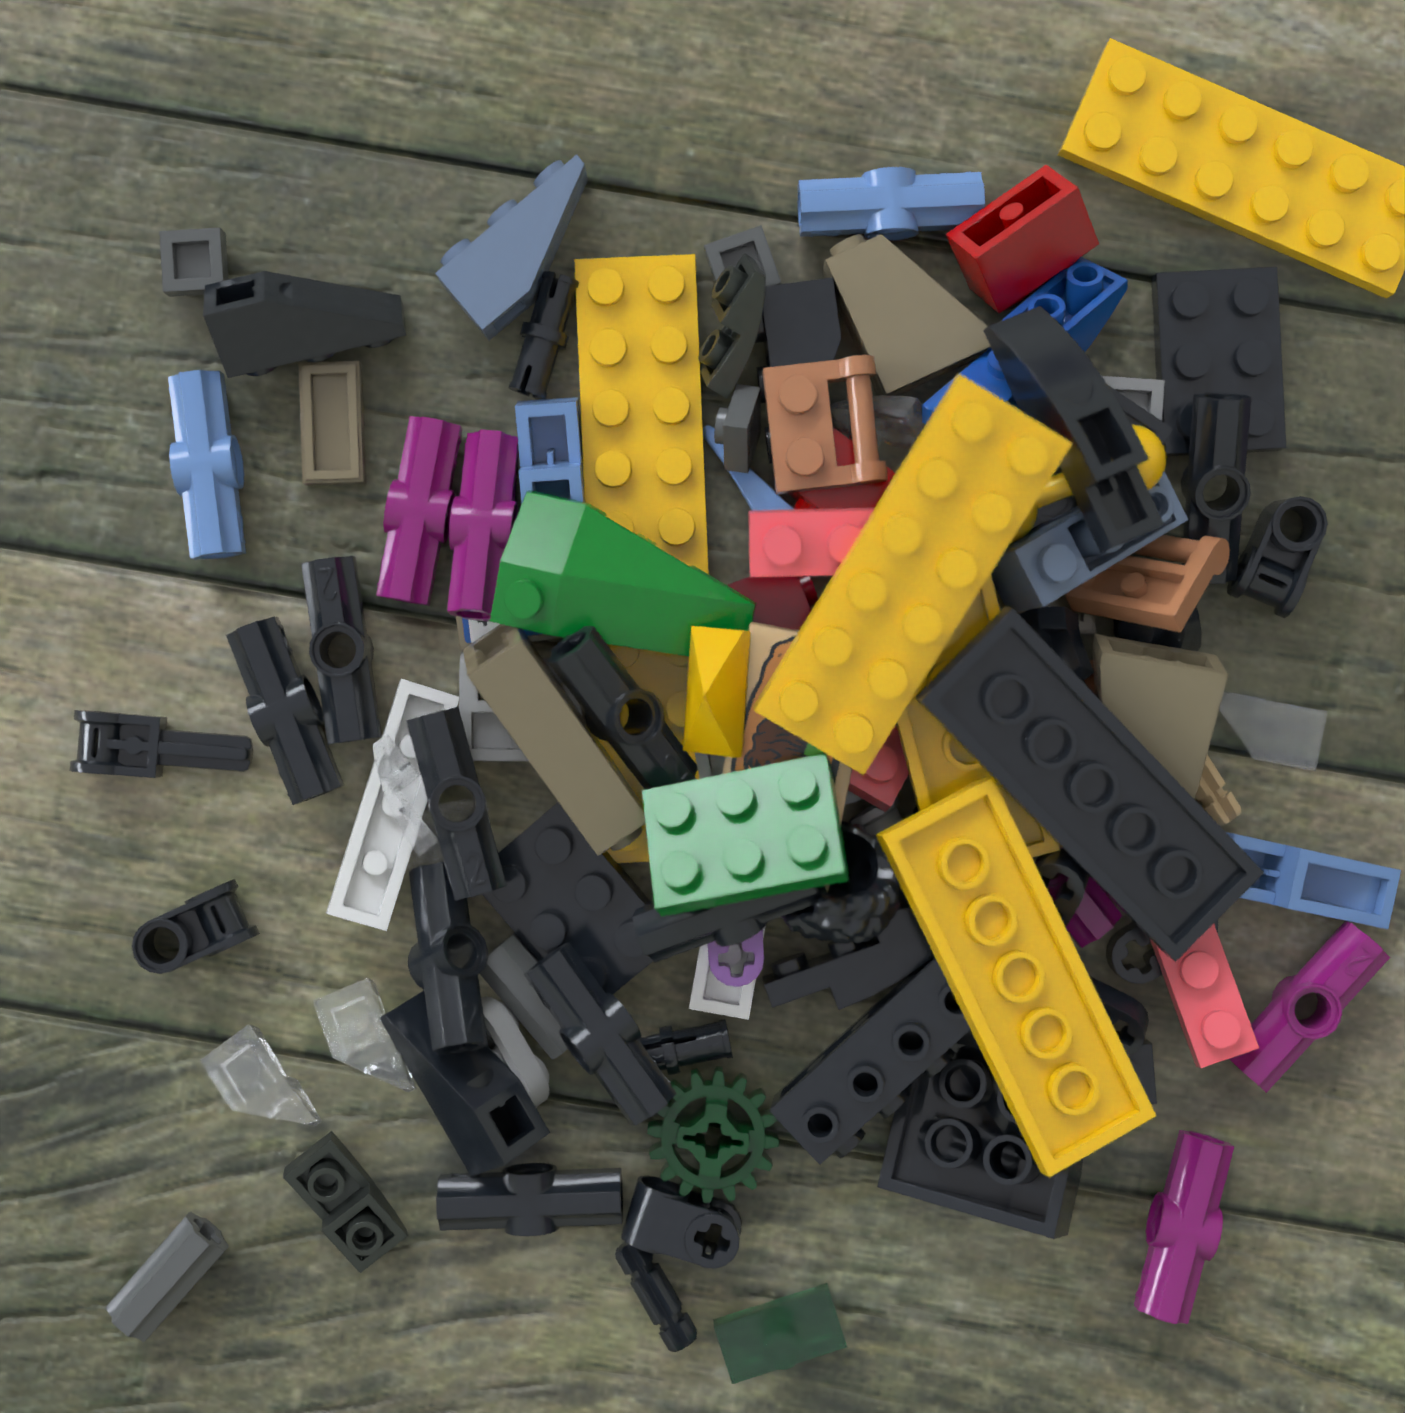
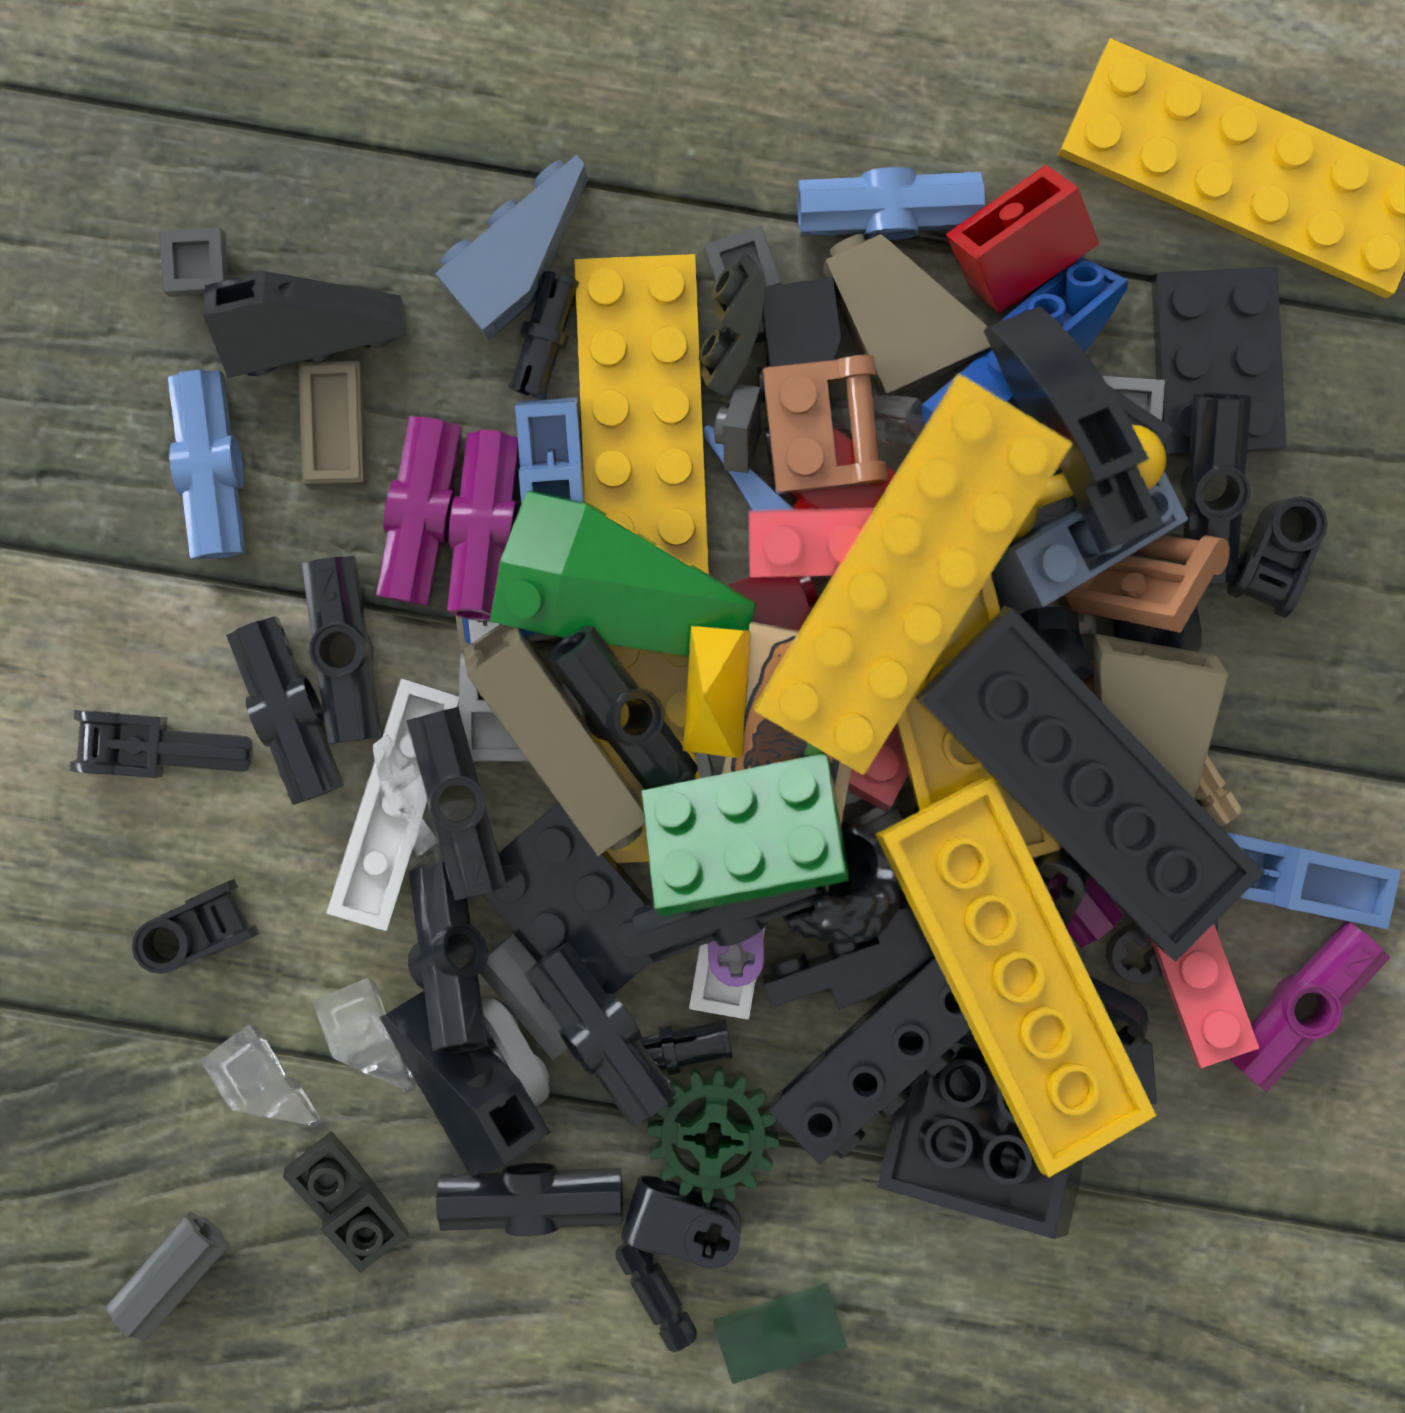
magenta piece [1134,1129,1234,1324] -> none
clear slope [1219,691,1327,771] -> none

